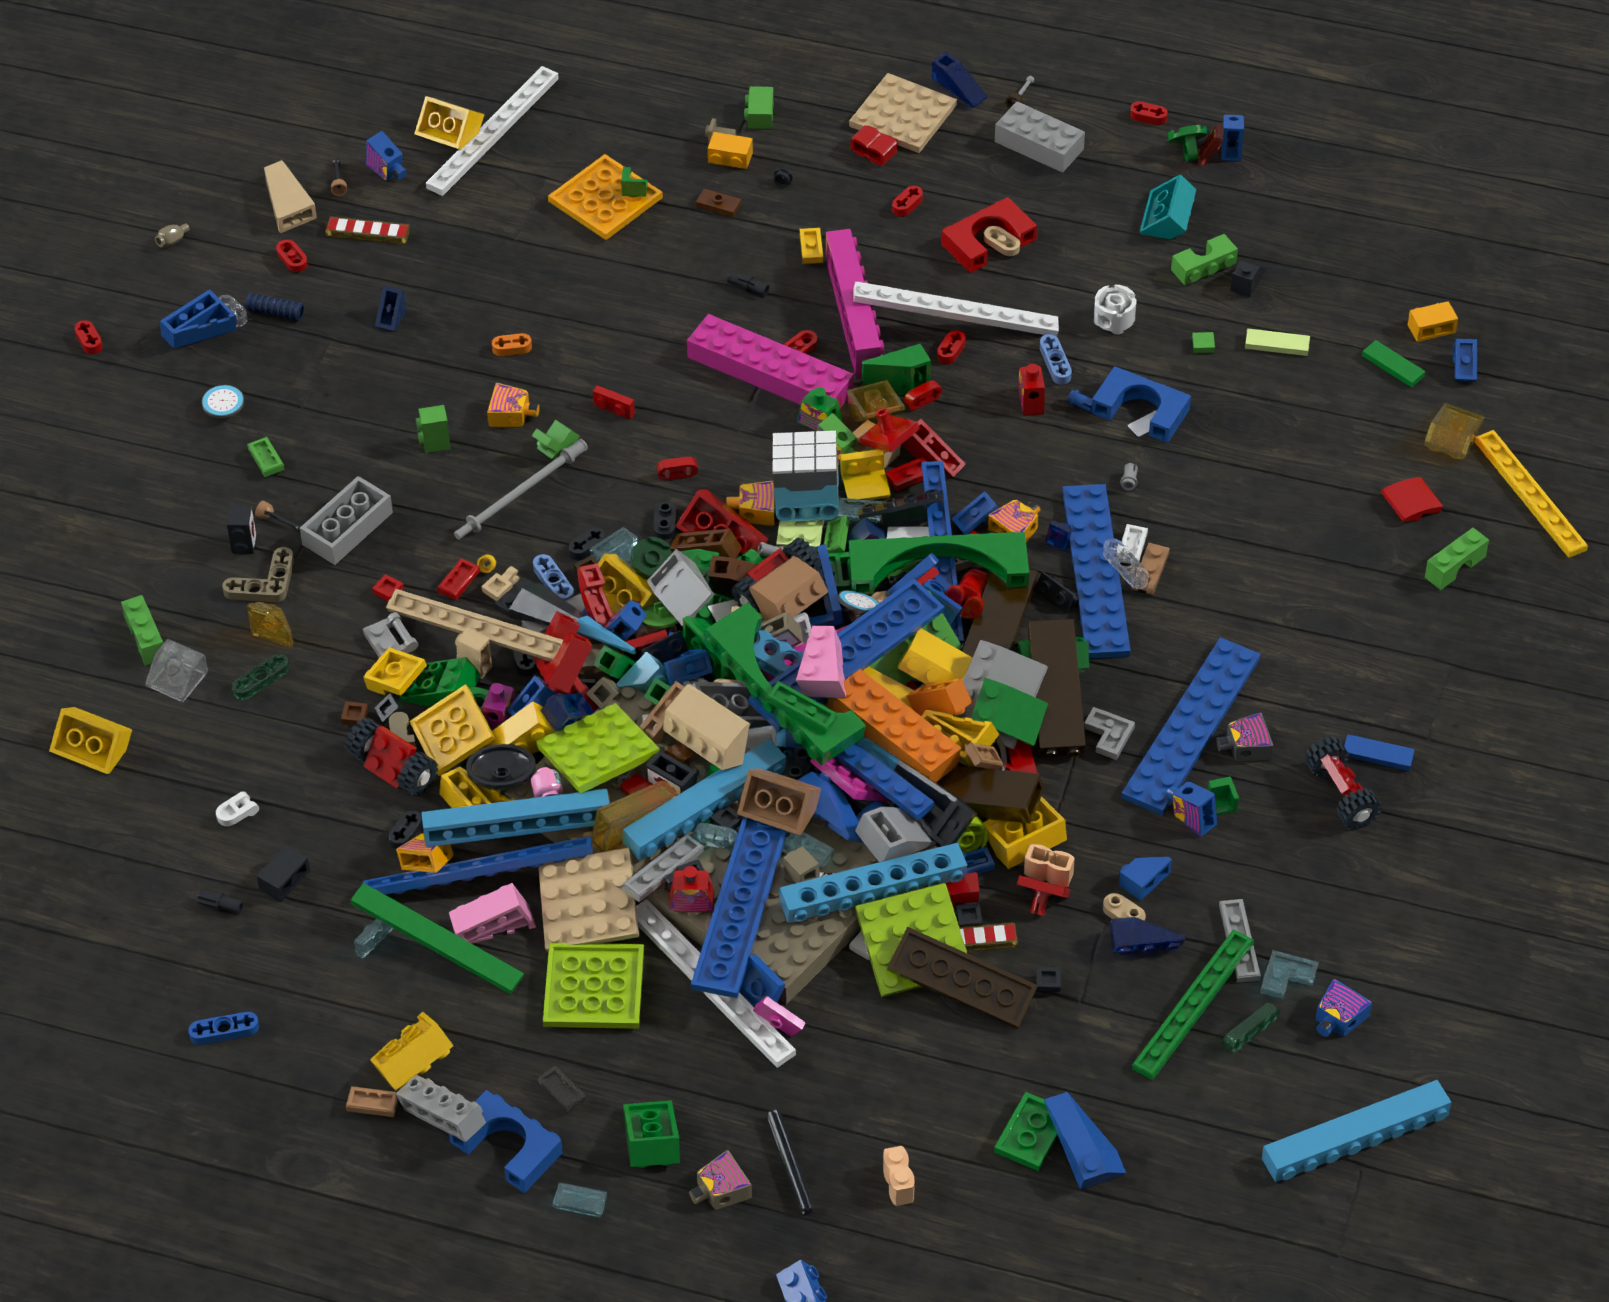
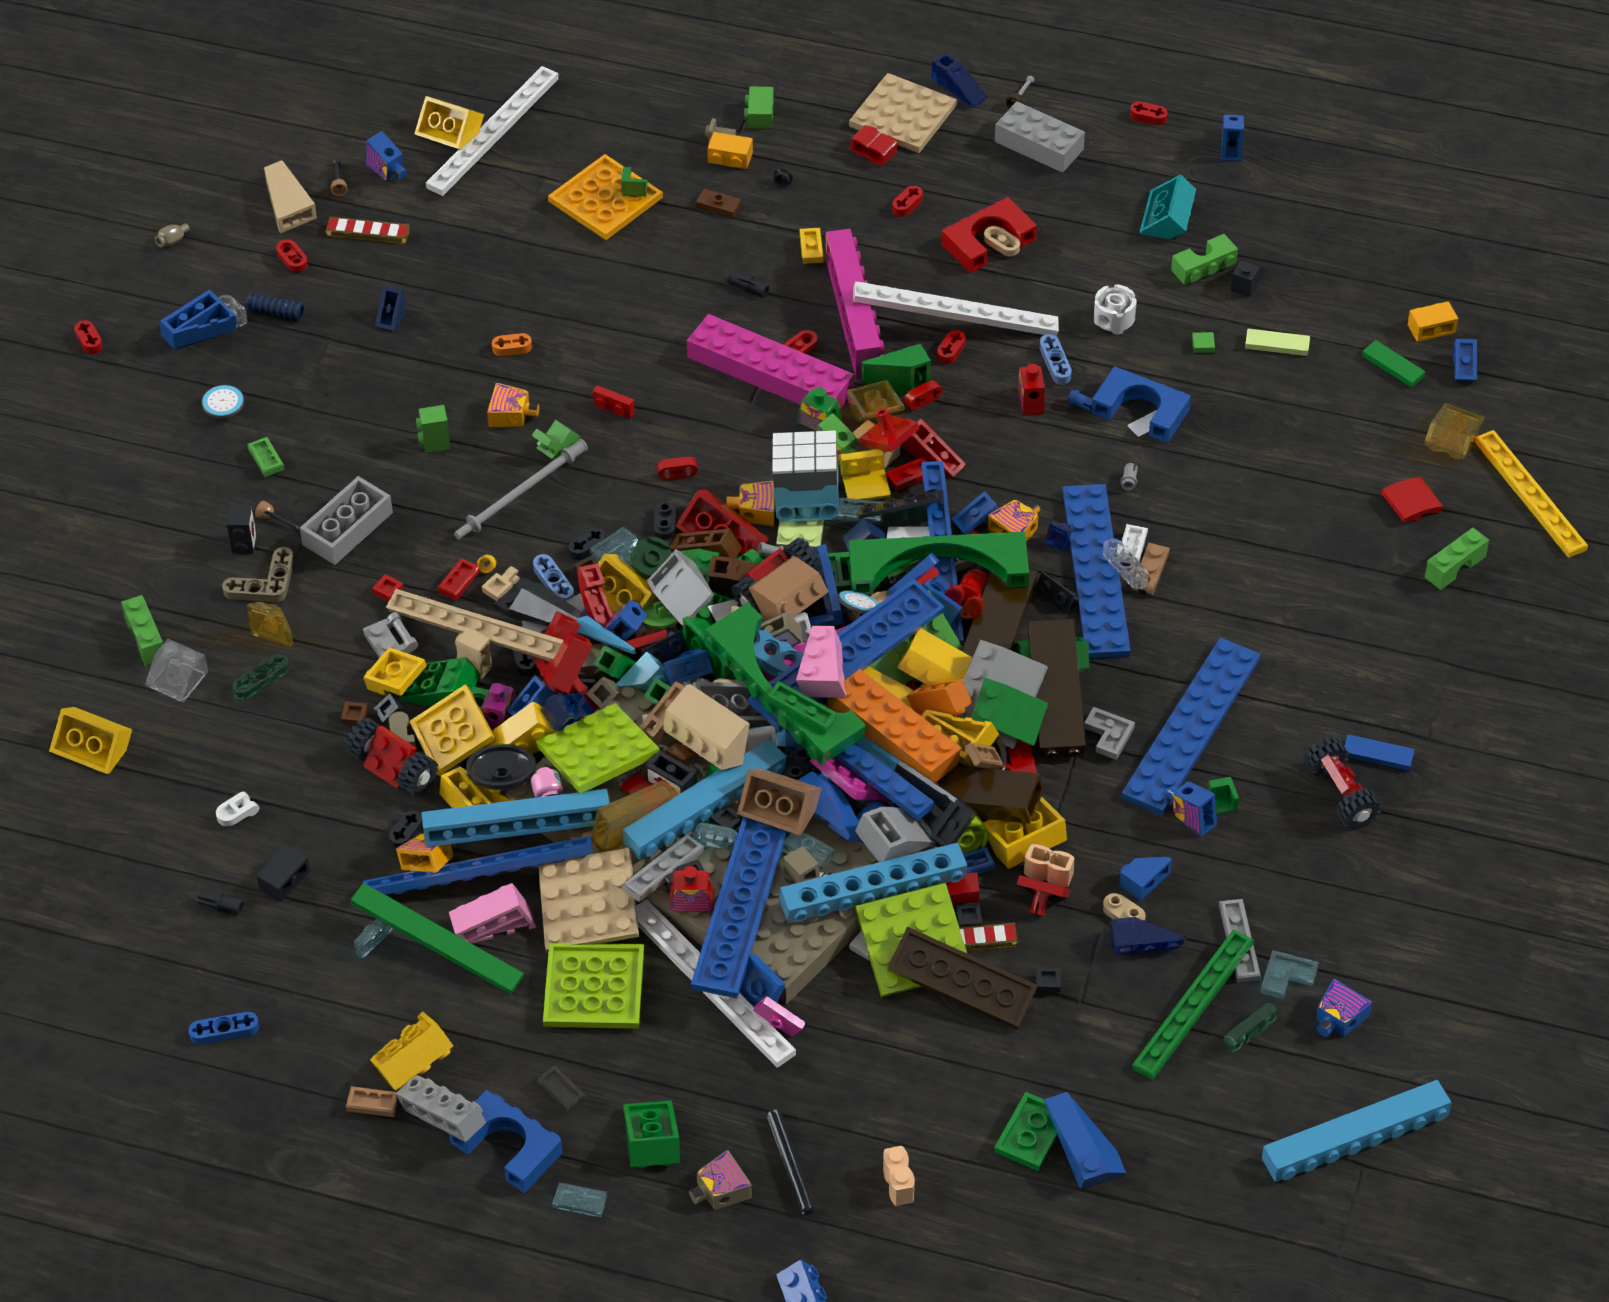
bright green plate [824,515,850,553] -> none
green tile [1167,125,1208,161] -> none
clear red plate [1198,124,1224,166] -> none
dark grey torso [1216,712,1274,761] -> none

